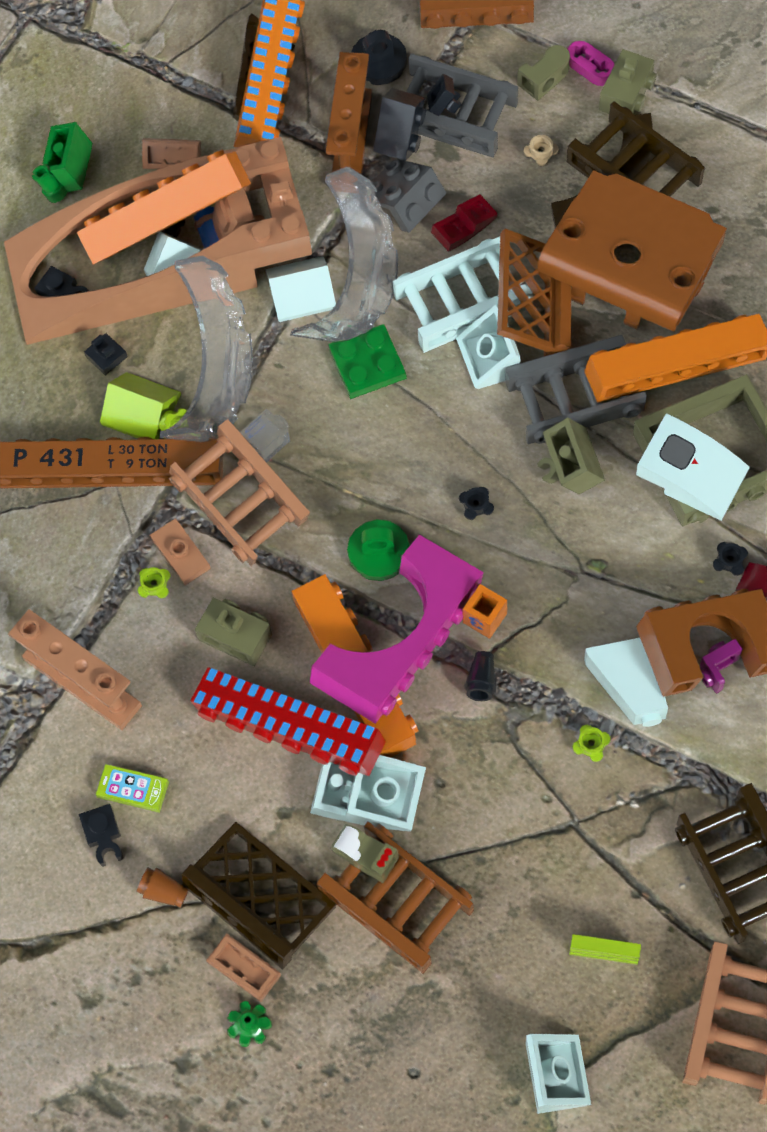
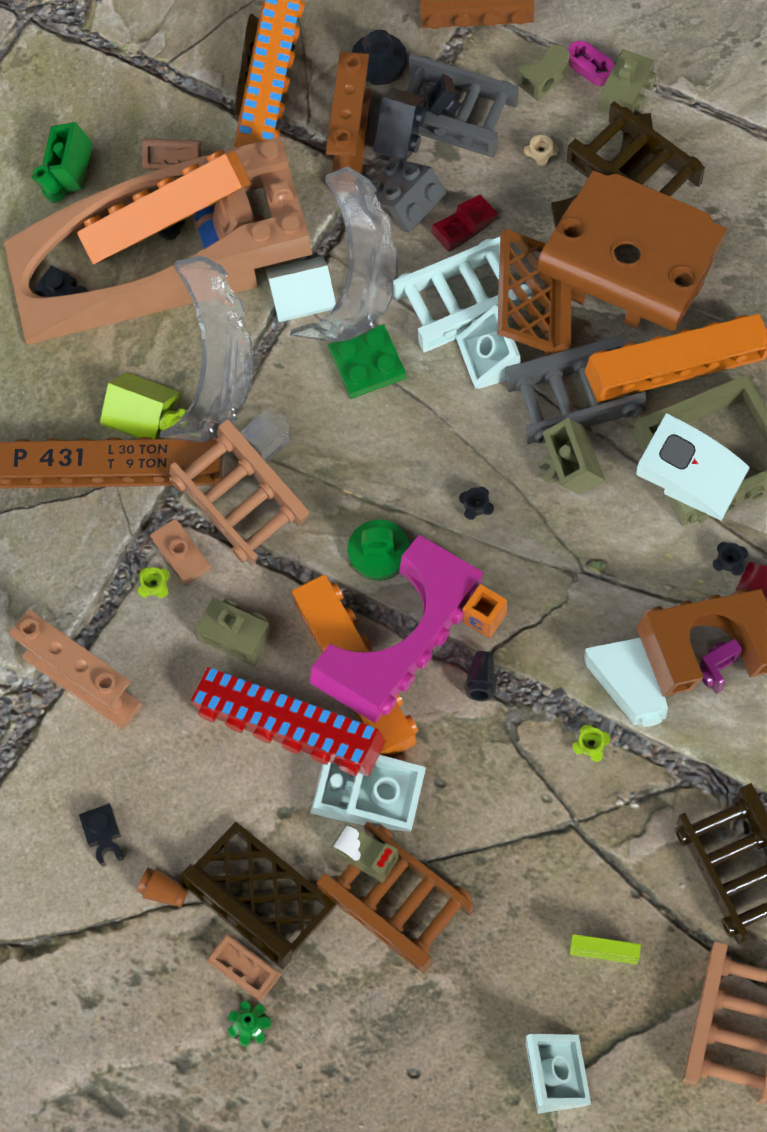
black tile [84,333,128,376] -> none
tile [96,764,169,813] -> none
light aqua slope [144,231,202,276] -> none

